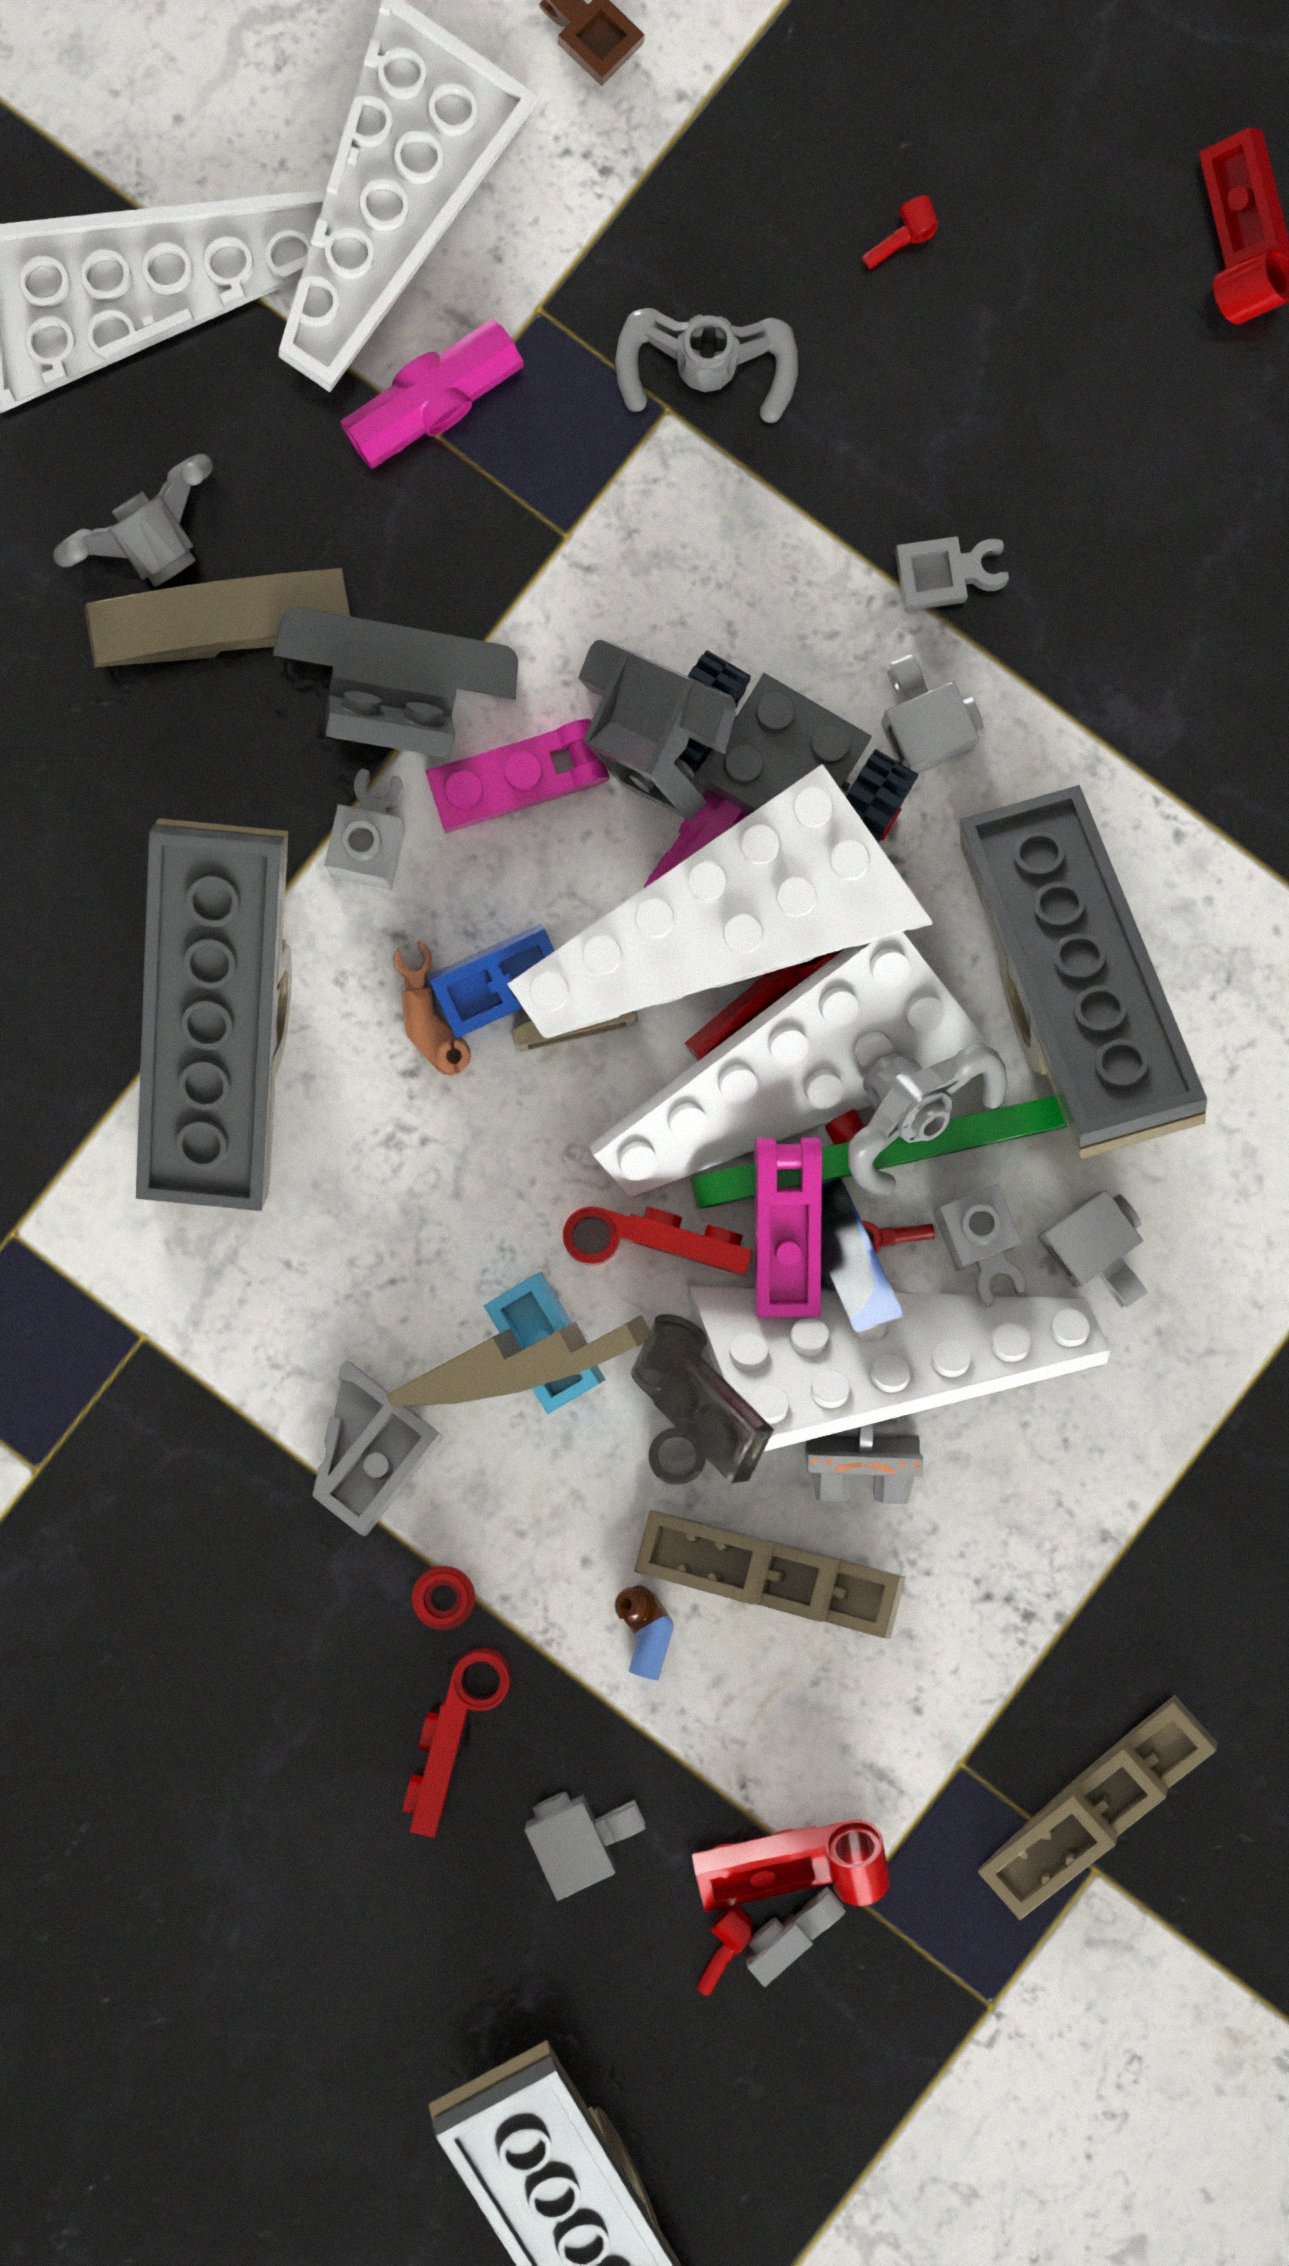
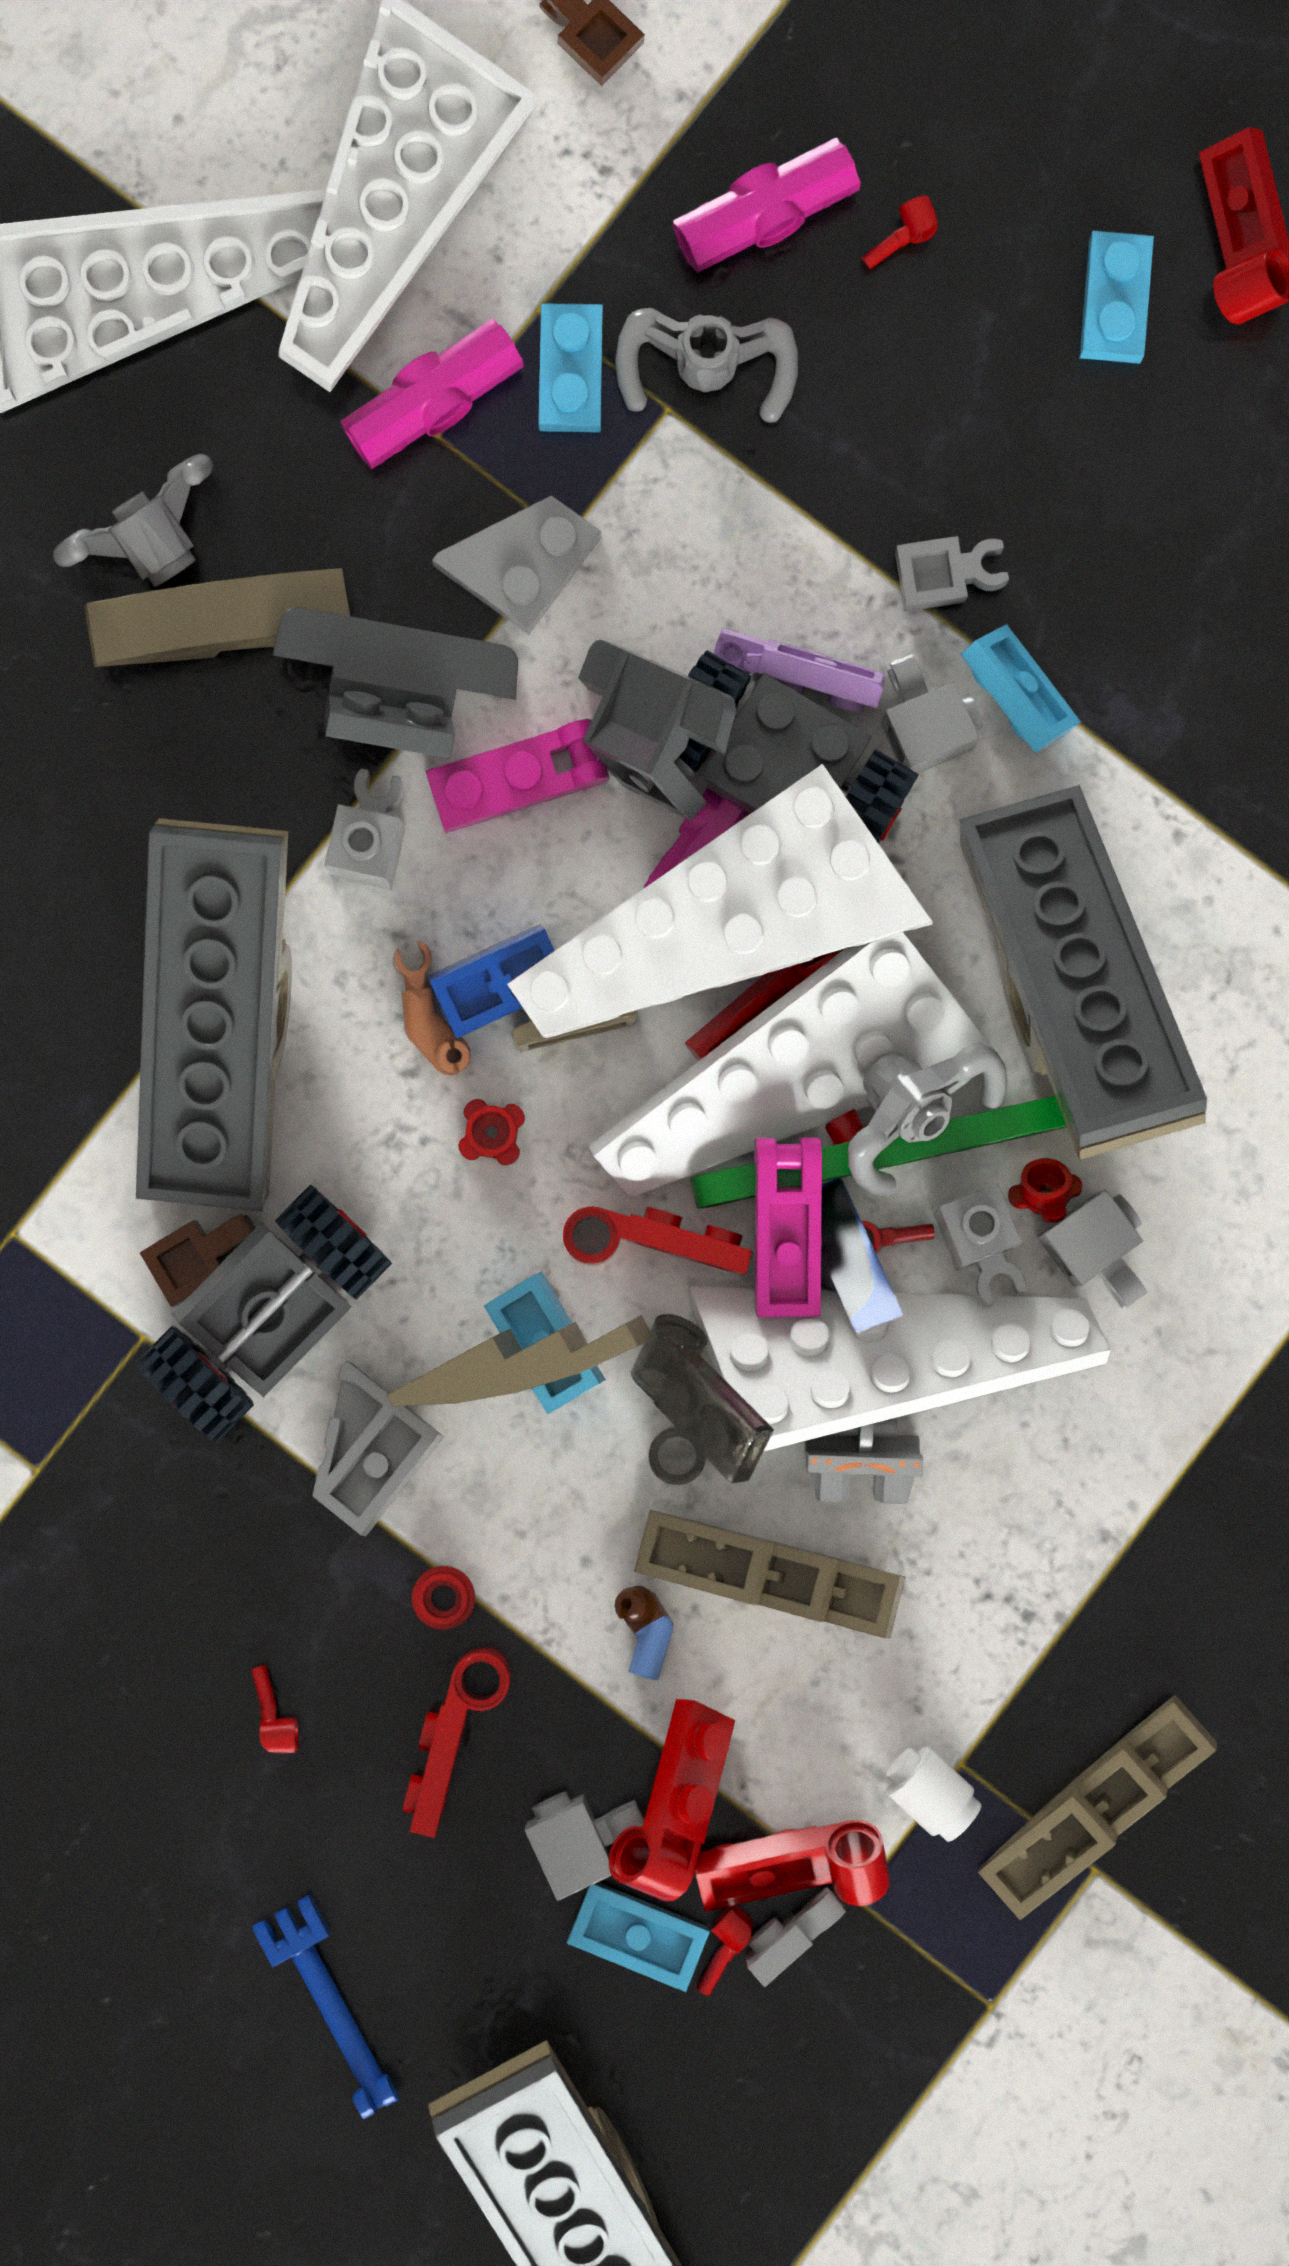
none -> plate [136,1184,392,1442]
none -> reddish brown plate [139,1214,255,1307]
none -> red hand [251,1665,299,1753]
none -> blue hinge [253,1895,400,2119]
none -> light grey wing [432,495,602,635]
none -> red plate [458,1099,525,1166]
none -> medium azure plate [539,303,603,433]
none -> medium azure plate [567,1882,710,1992]
none -> red plate [609,1699,736,1902]
none -> dark pink piece [673,138,861,273]
none -> lavender hinge [713,629,886,712]
none -> white brick [886,1746,981,1842]
none -> medium azure plate [960,624,1081,753]
none -> red plate [1008,1158,1082,1223]
none -> medium azure plate [1079,231,1154,364]

